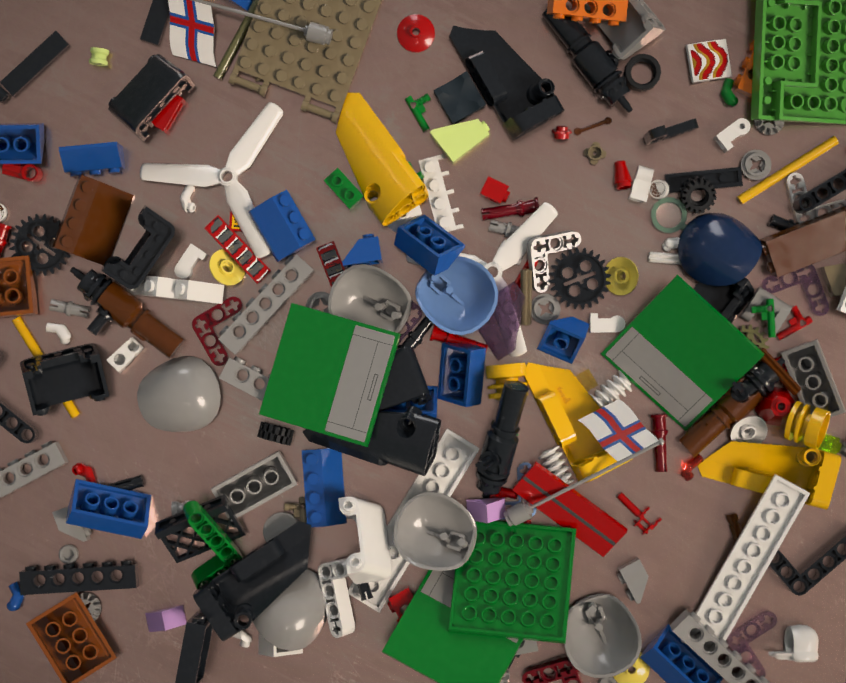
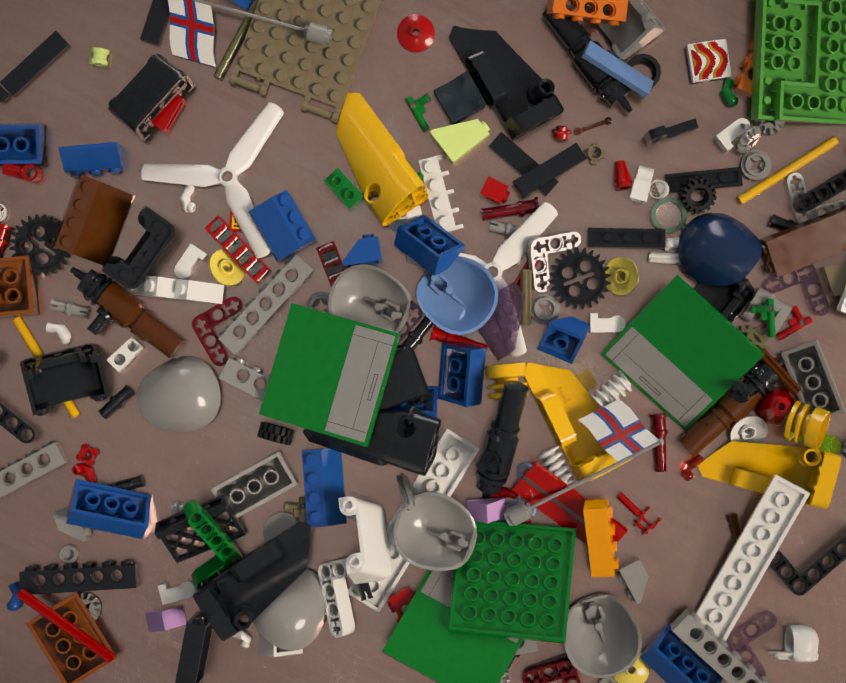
none -> red axle [17,589,116,663]
none -> red plate [76,444,99,466]
none -> black pin [98,385,135,419]
none -> white leg [158,580,197,605]
none -> light grey axle [396,473,416,511]
none -> black tile [489,132,559,196]
none -> black tile [513,143,587,198]
none -> medium blue tile [582,40,654,98]
none -> light orange brick [583,499,619,577]
none -> black plate [588,228,666,249]
none -> light grey gear [737,126,762,153]

